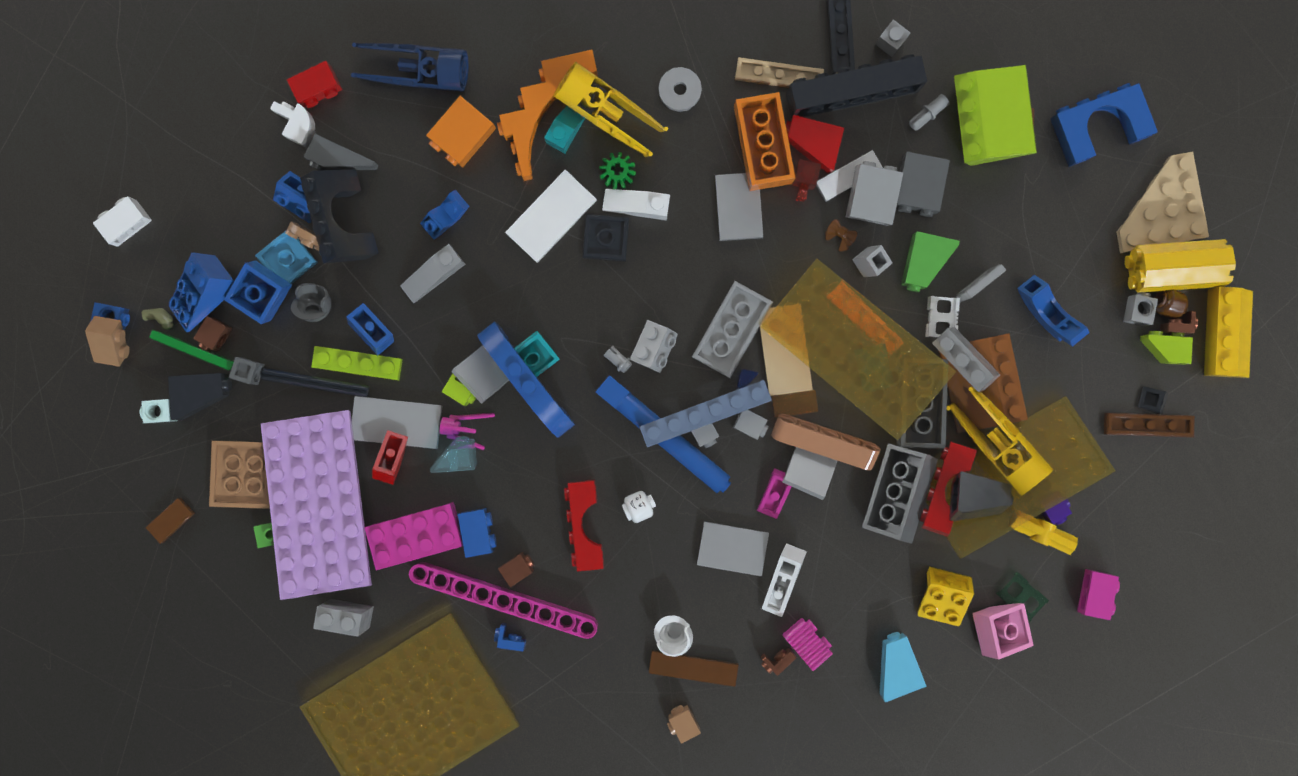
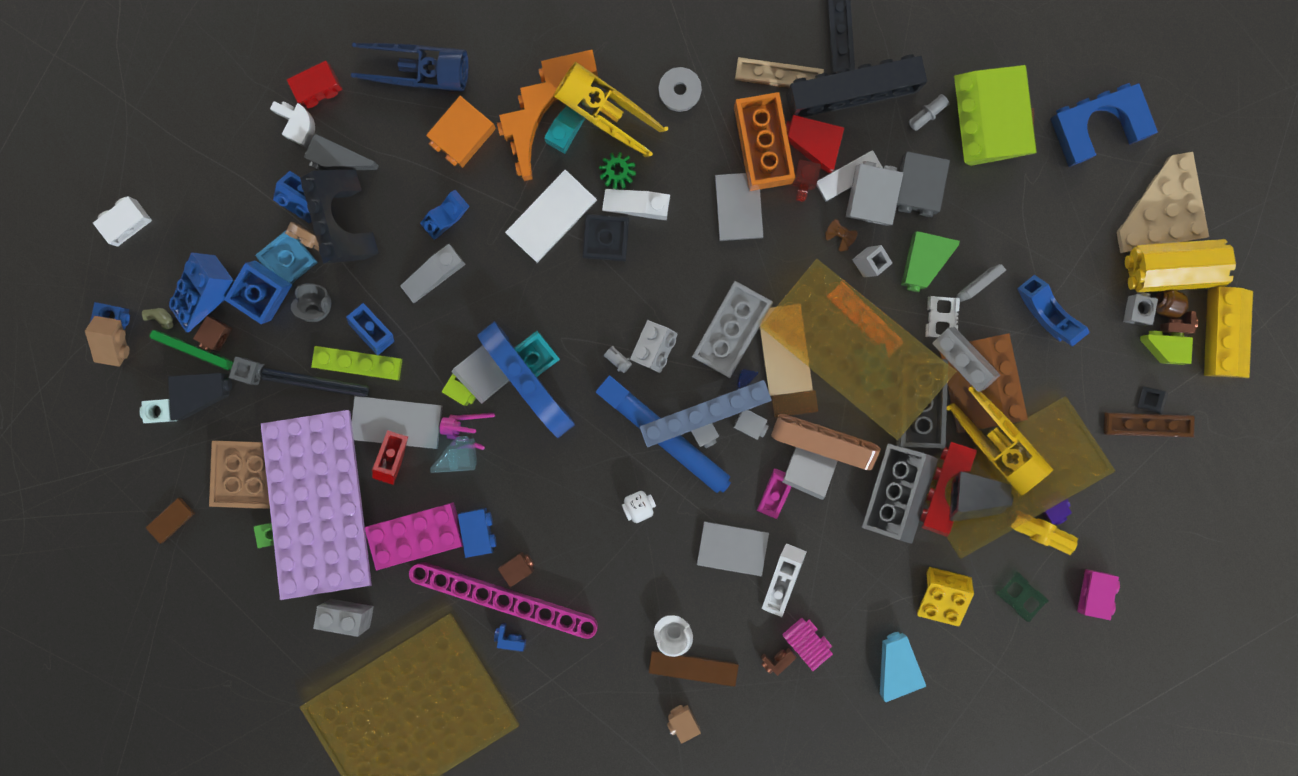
red arch [564,480,604,572] -> none
light grey brick [875,20,910,57] -> none
bright pink slope [973,603,1034,660] -> none

